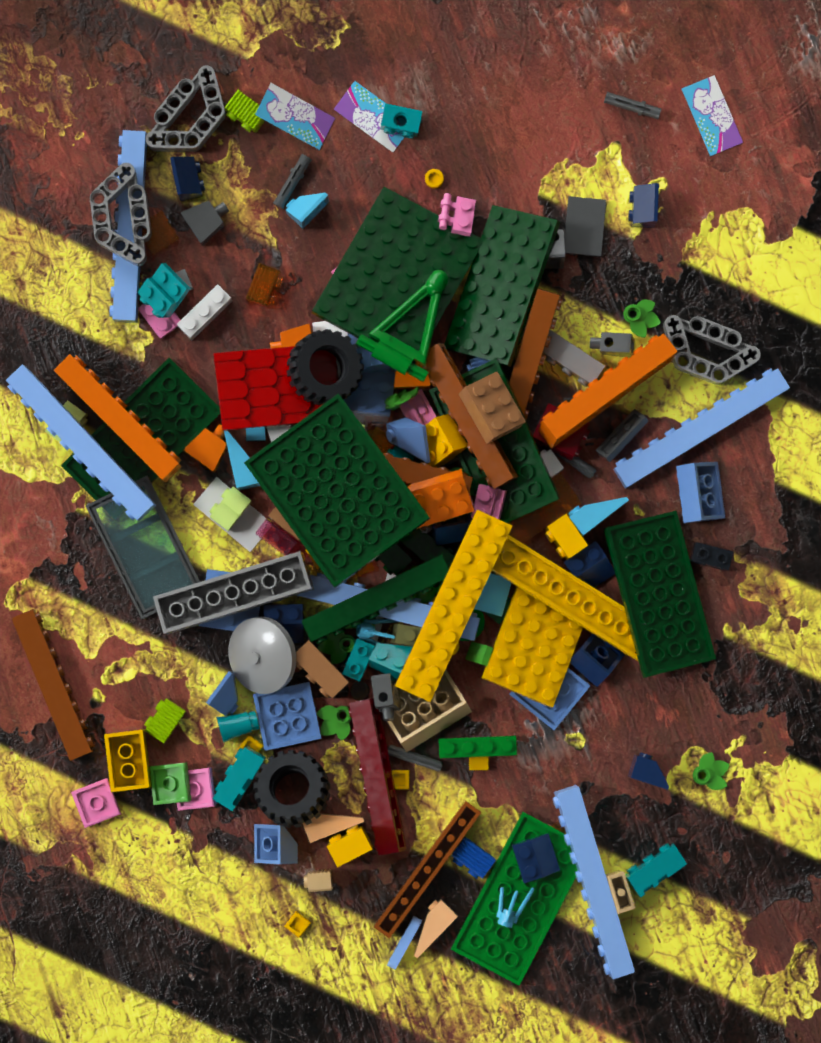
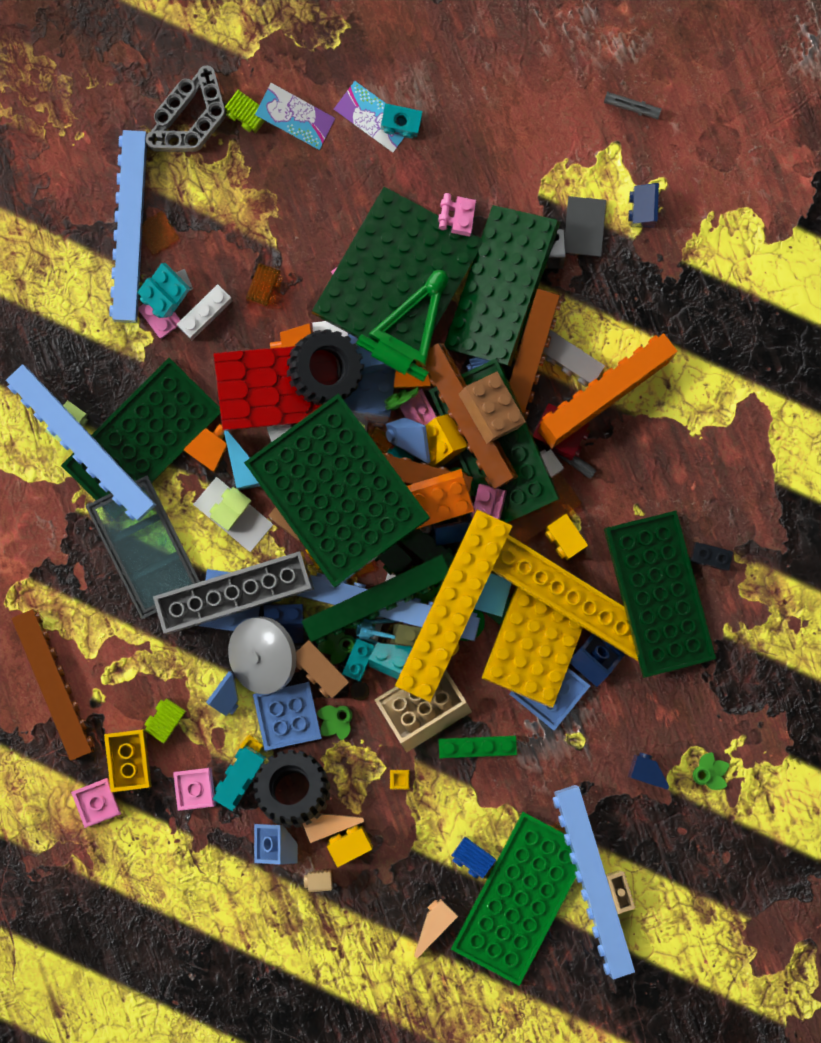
orange brick [54,354,182,482] -> none
light grey piece [90,163,152,266] -> none
bright green tile [149,762,191,805] -> none
dark blue slope [170,157,205,202] -> none
dark grey torso [181,201,229,246] -> none
teal plant [216,711,260,743] -> none
medium azure tile [246,427,266,441] -> none
clear pink brick [256,519,297,556] -> none
dark grey pin [273,154,312,209] -> none
yellow tile [284,911,311,938] -> none
medium azure slope [286,193,329,229] -> none
dark red brick [349,698,407,856] -> none
dark grey torso [371,673,400,721] -> none
dark orange brick [374,800,481,939] -> none
light blue beam [387,916,422,970] -> none
dark grey axle [388,745,443,772] -> none
yellow tile [425,169,444,189] -> none
bright green tile [465,641,493,666] -> none
yellow tile [469,756,488,770] -> none
medium azure plant [496,887,535,928] -> none
dark blue slope [512,833,560,883] -> none
dark blue slope [563,541,615,588] -> none
medium azure slope [568,497,629,536] -> none
dark grey torso [590,332,635,357] -> none
dark grey plate [596,409,649,462] -> none
light blue brick [613,368,790,489] -> none
bright green plate [623,299,660,338] -> none
teal wedge [625,843,687,898] -> none
light grey piece [663,315,761,385] -> none
medium blue slope [676,462,725,523] -> none
sticker [682,75,743,156] -> none

